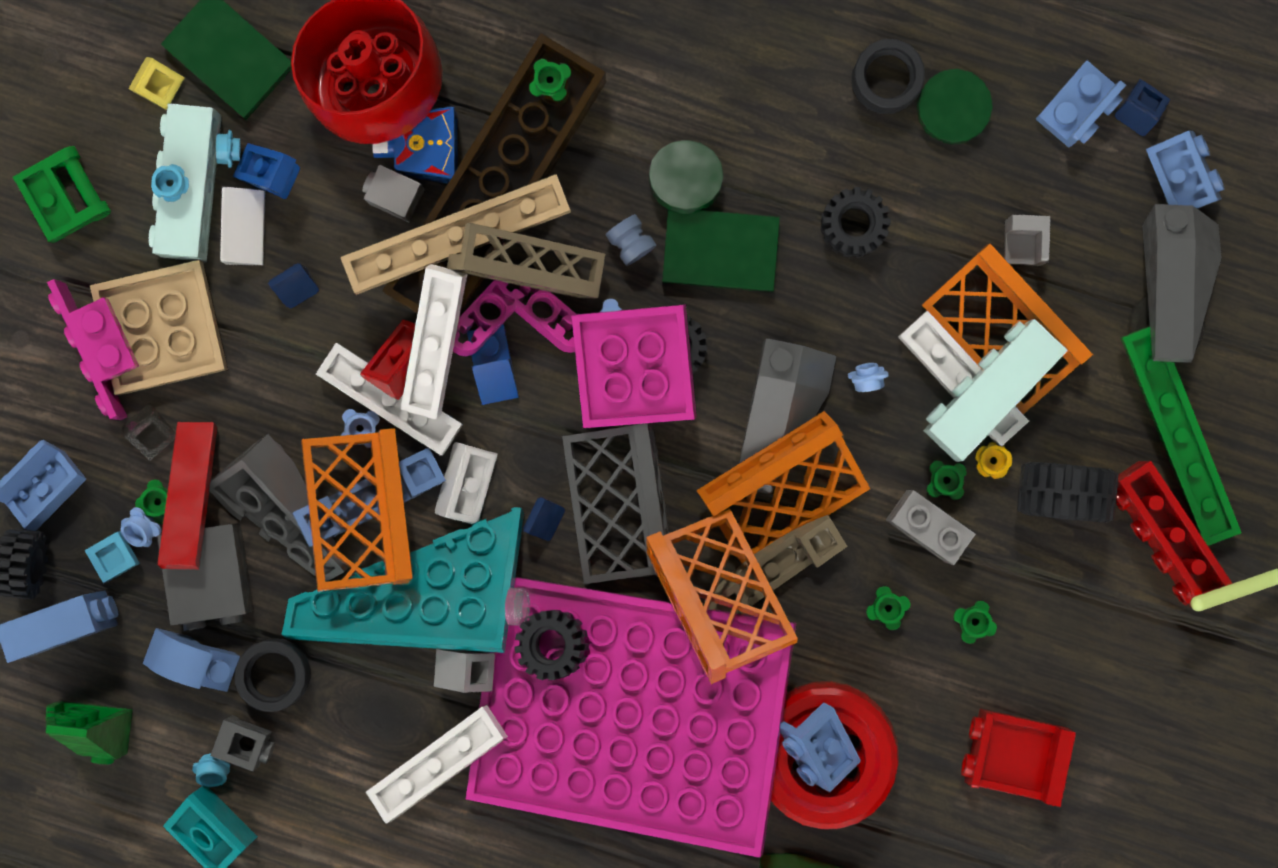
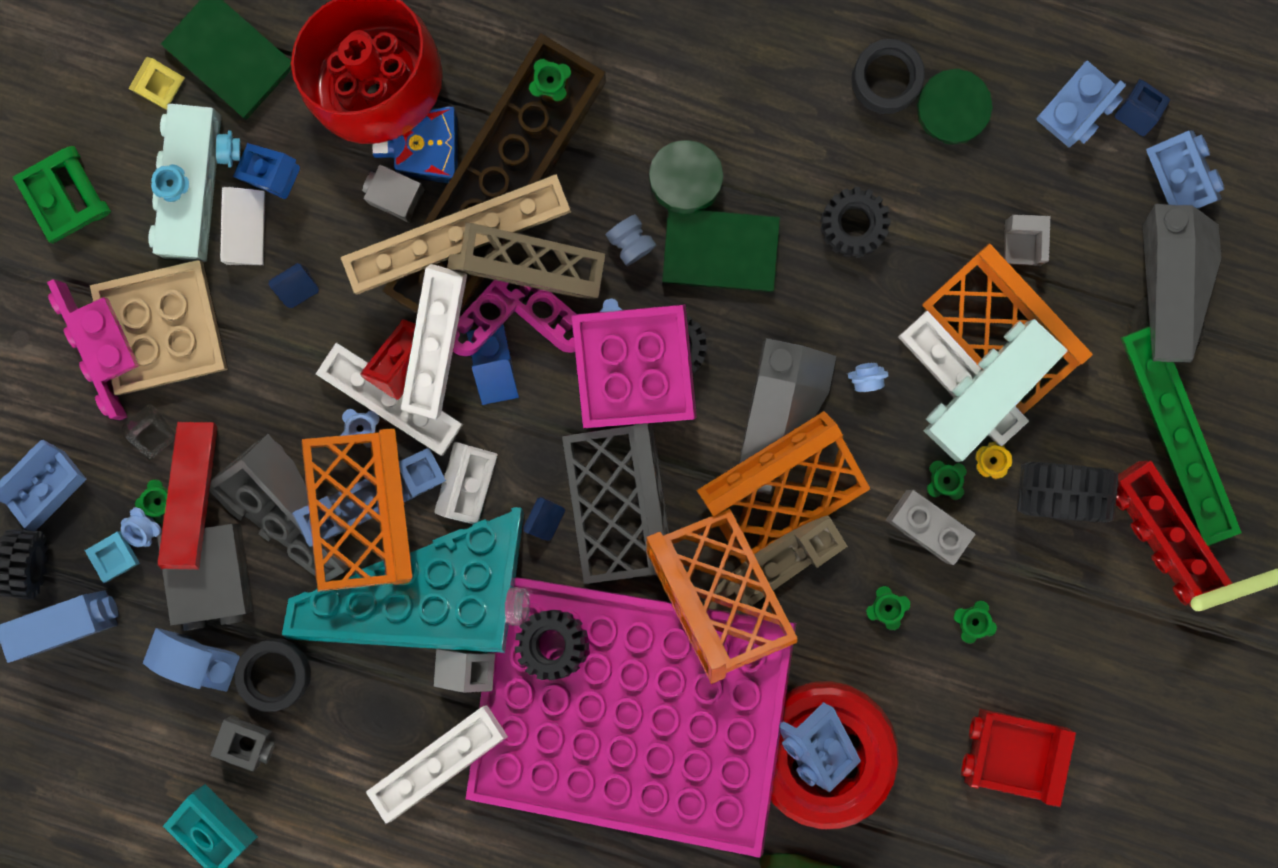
green wedge [46,701,133,764] -> none
medium azure plate [192,754,230,787] -> none

